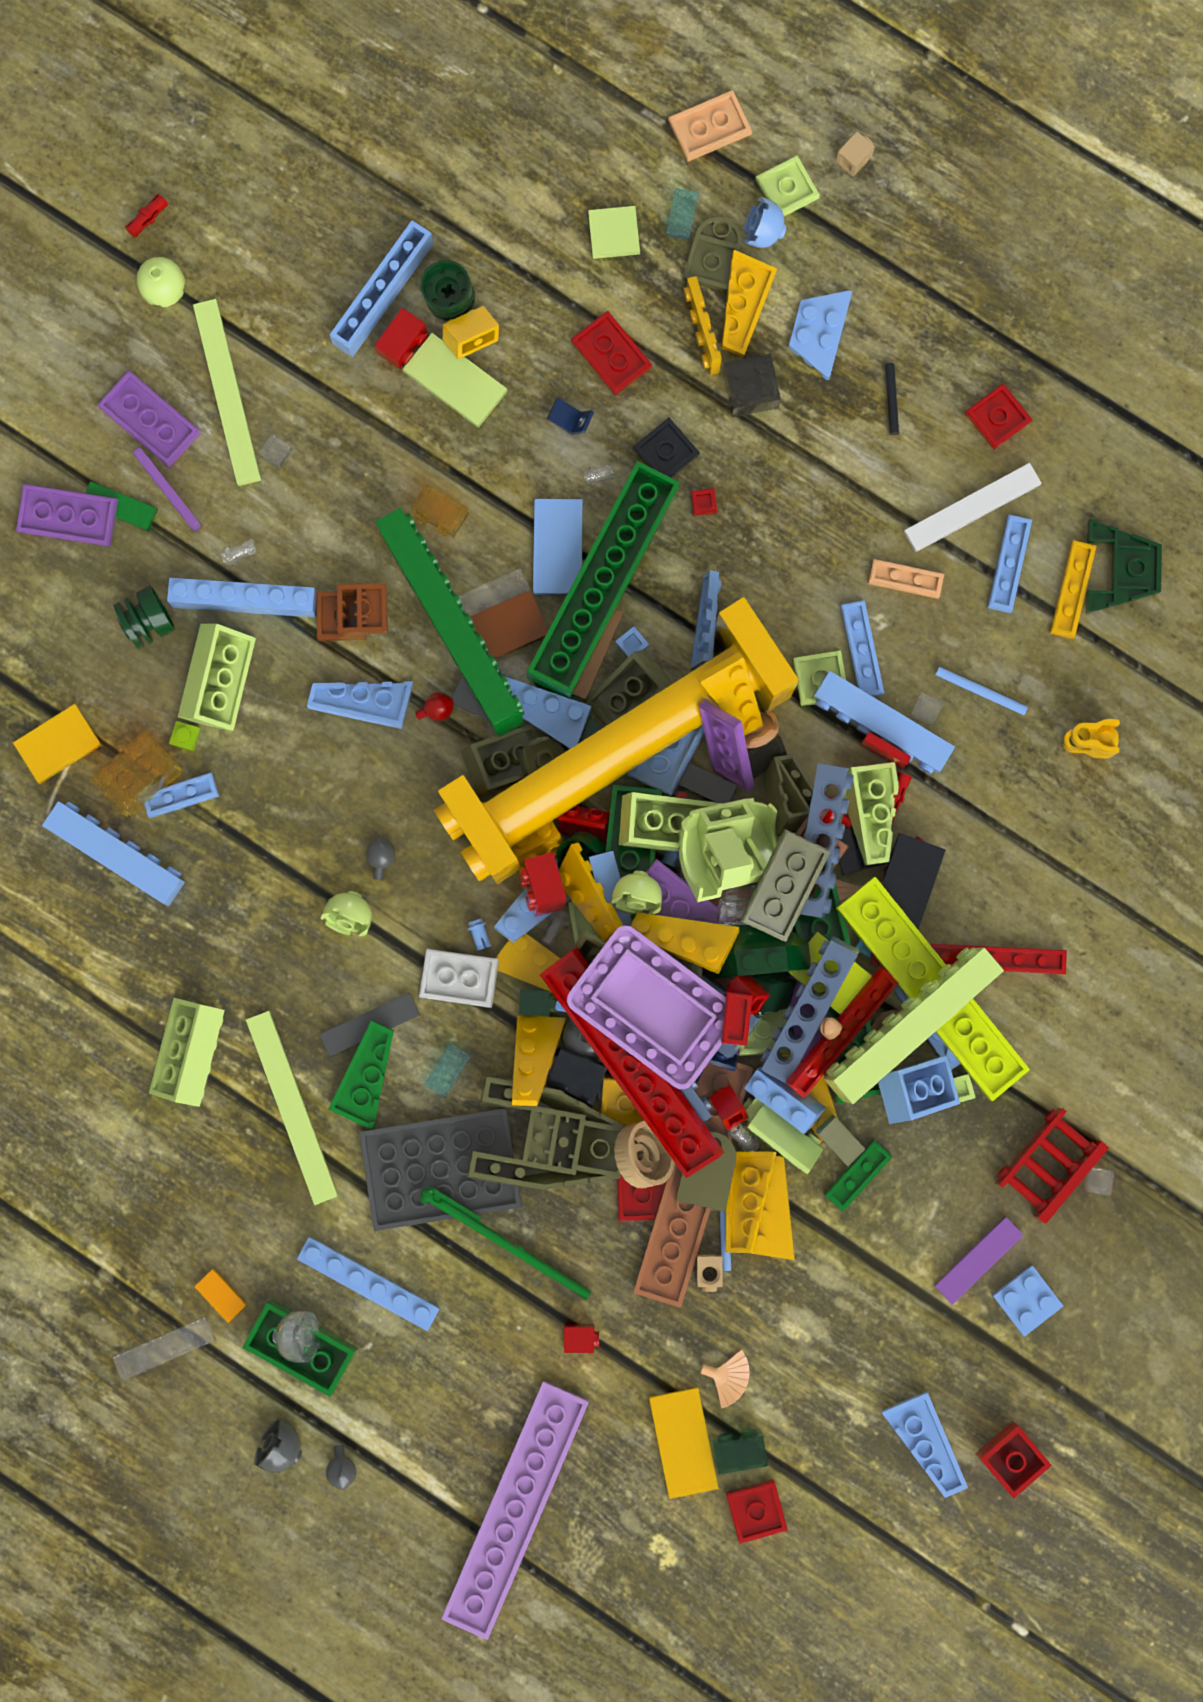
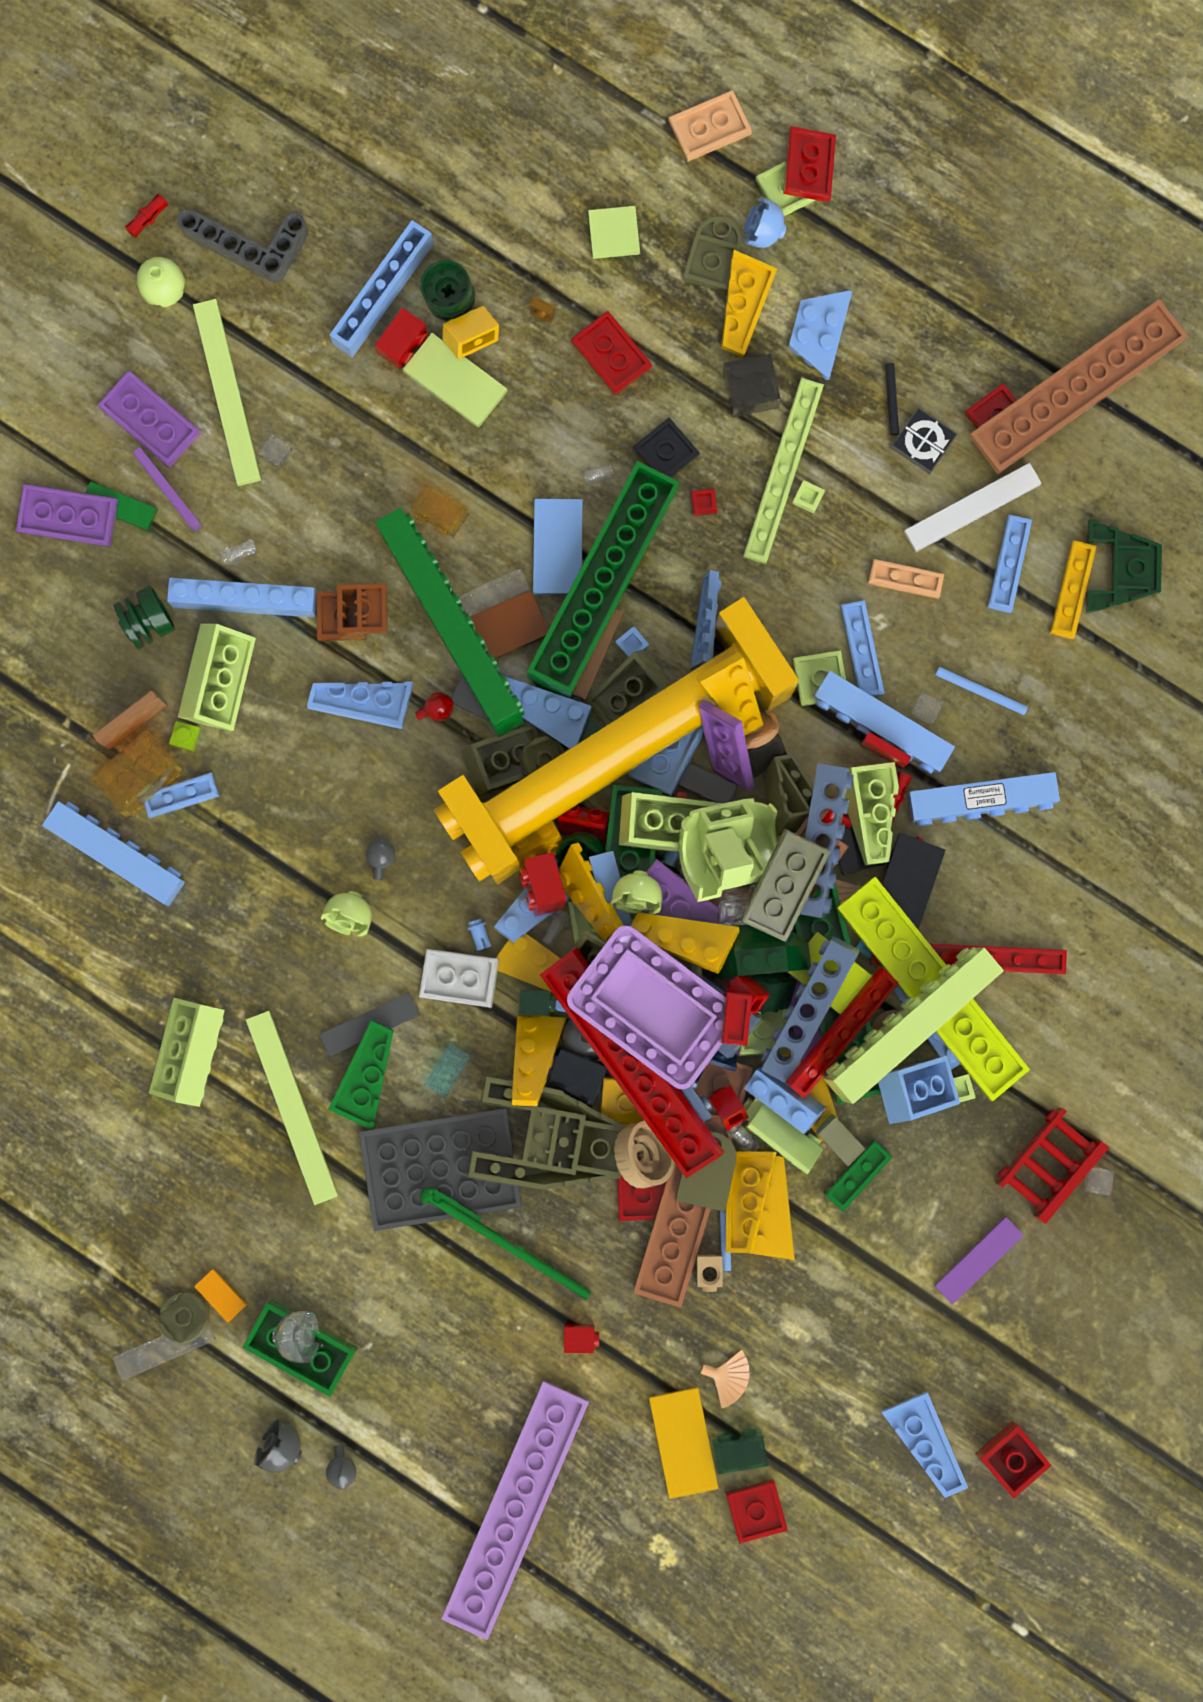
yellow tile [13,704,102,784] -> none
light blue plate [297,1237,440,1331] -> none
dark blue bracket [547,398,594,435] -> none
clear light blue tile [666,188,699,240] -> none
yellow wing [683,276,722,376] -> none
light nougat hinge [819,1017,842,1040] -> none
tan brick [836,132,875,177] -> none
light blue plate [992,1265,1063,1337] -> none
yellow piece [1063,719,1120,759] -> none
none -> medium nougat tile [92,691,167,750]
none -> olive tile [159,1293,209,1344]
none -> dark grey beam [178,210,308,283]
none -> pearl gold plate [530,297,556,323]
none -> yellowish green tile [743,377,824,564]
none -> red tile [783,126,836,203]
none -> yellowish green plate [792,480,825,514]
none -> tile [891,408,958,474]
none -> light blue brick [907,772,1060,826]
none -> nougat plate [969,299,1188,474]

